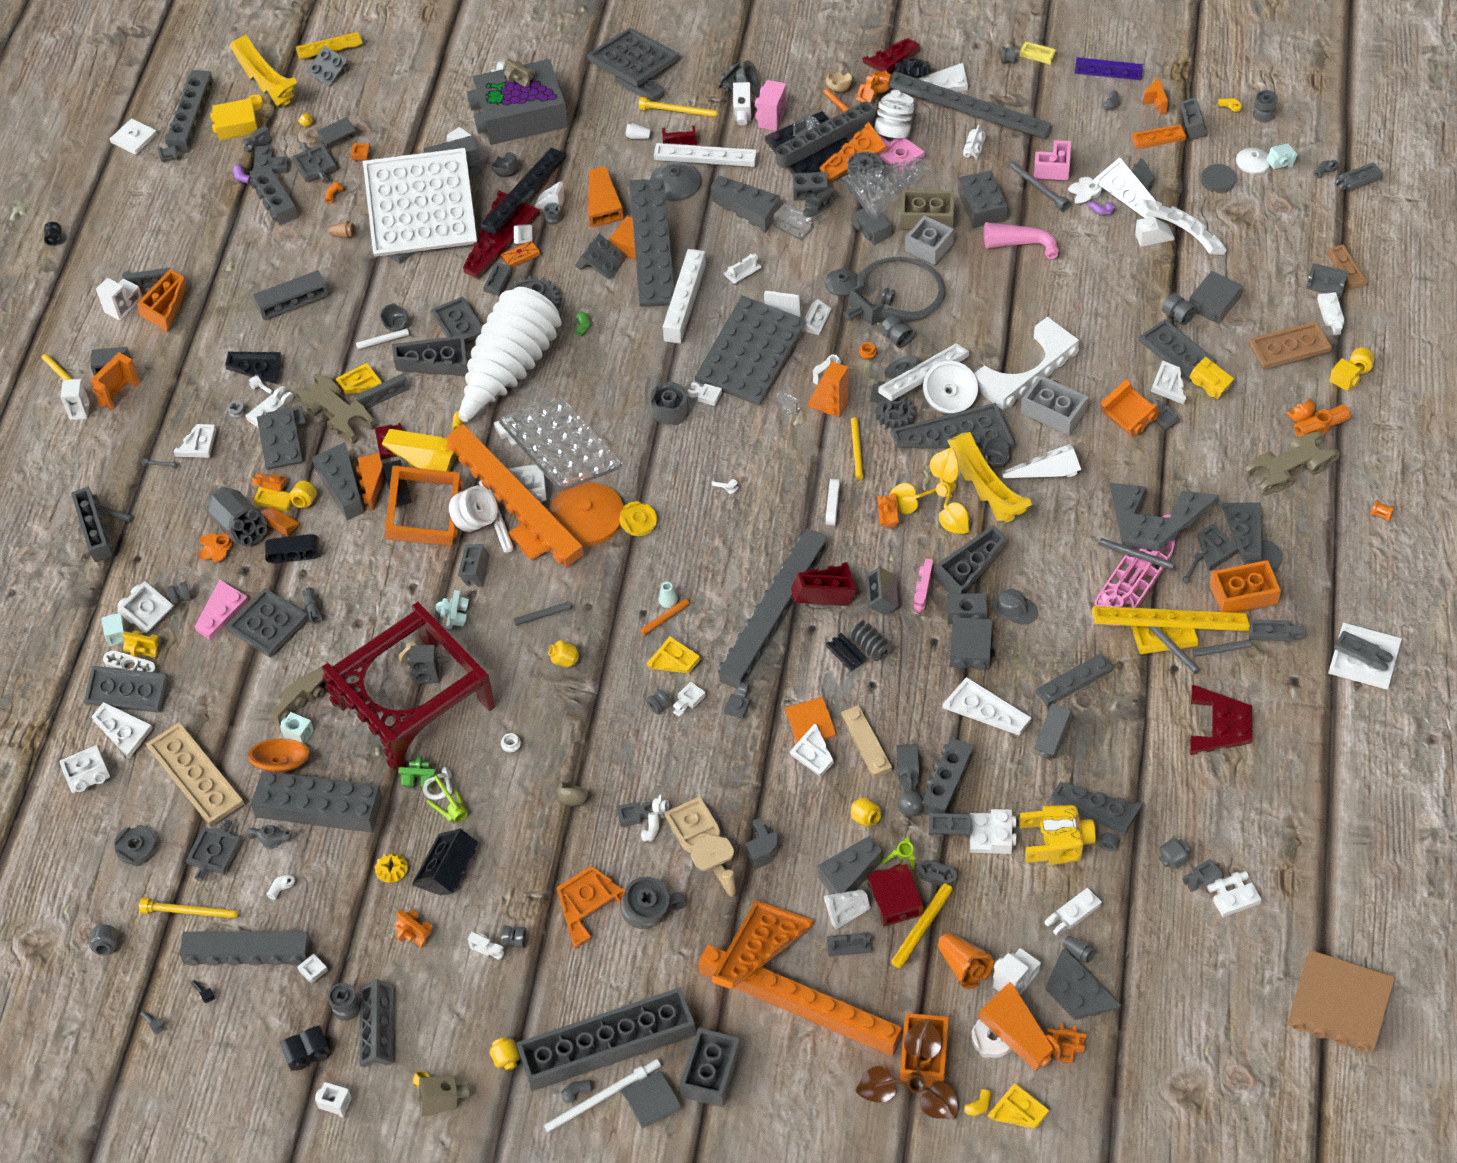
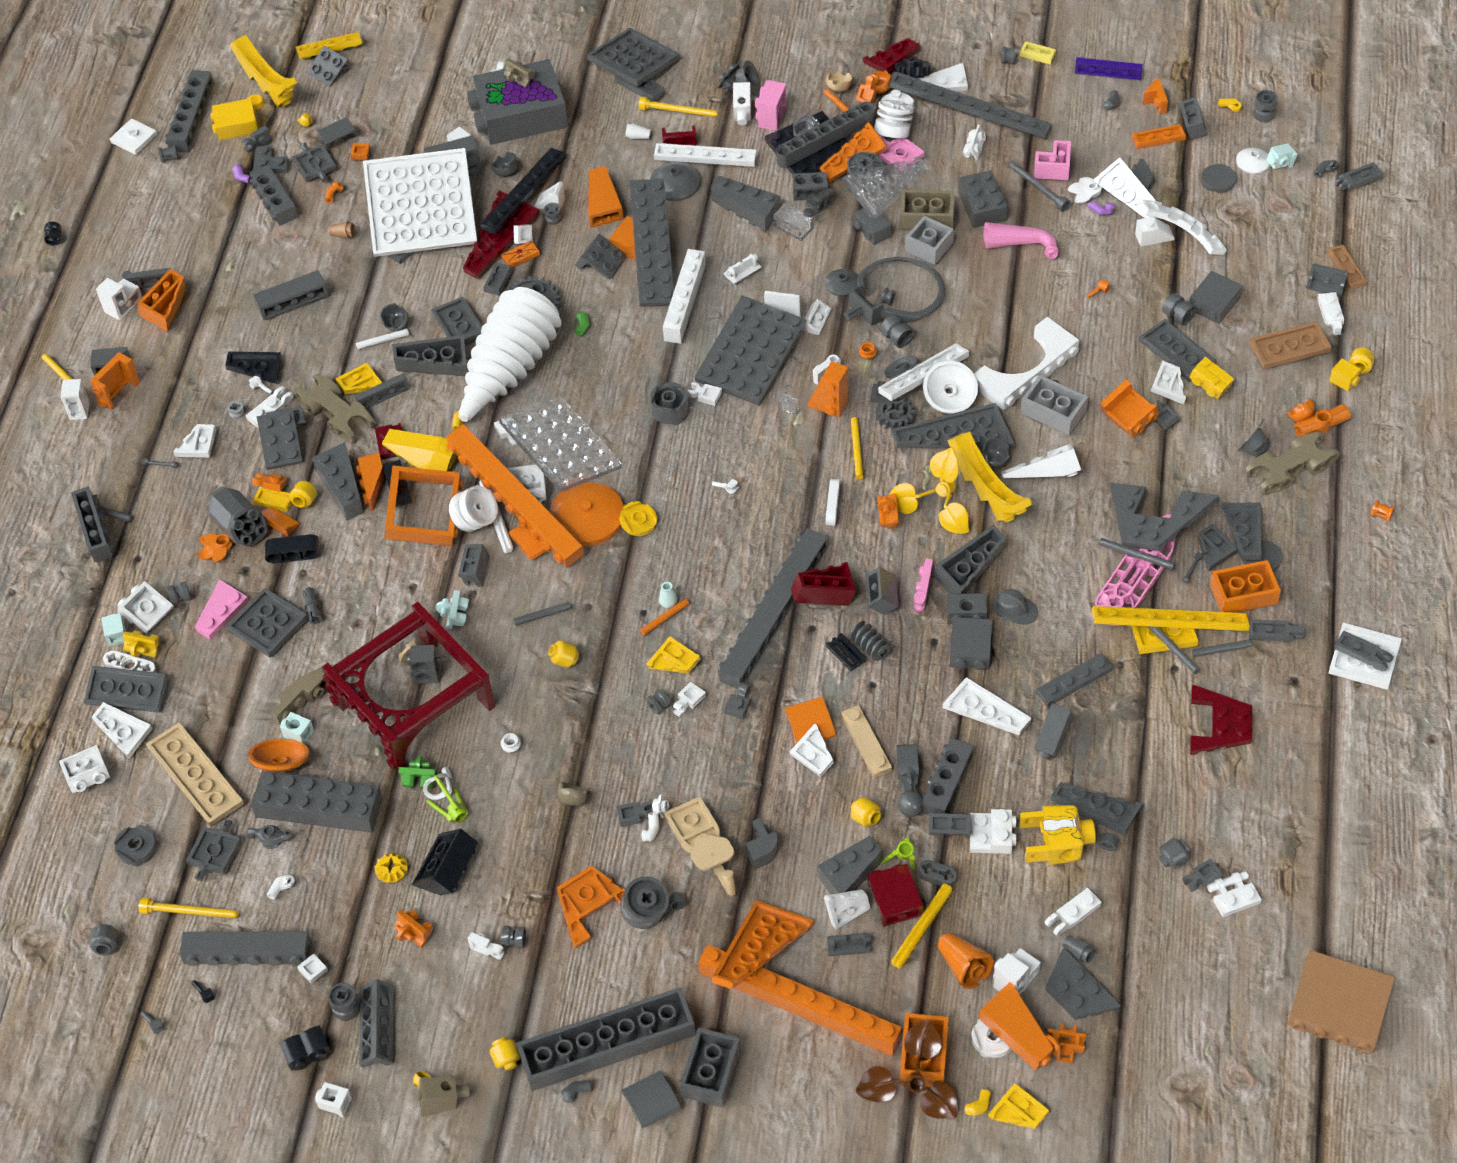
white bar [543,1059,661,1133] -> none
none -> orange hand [1087,280,1110,298]
none -> dark grey piece [1238,418,1268,457]

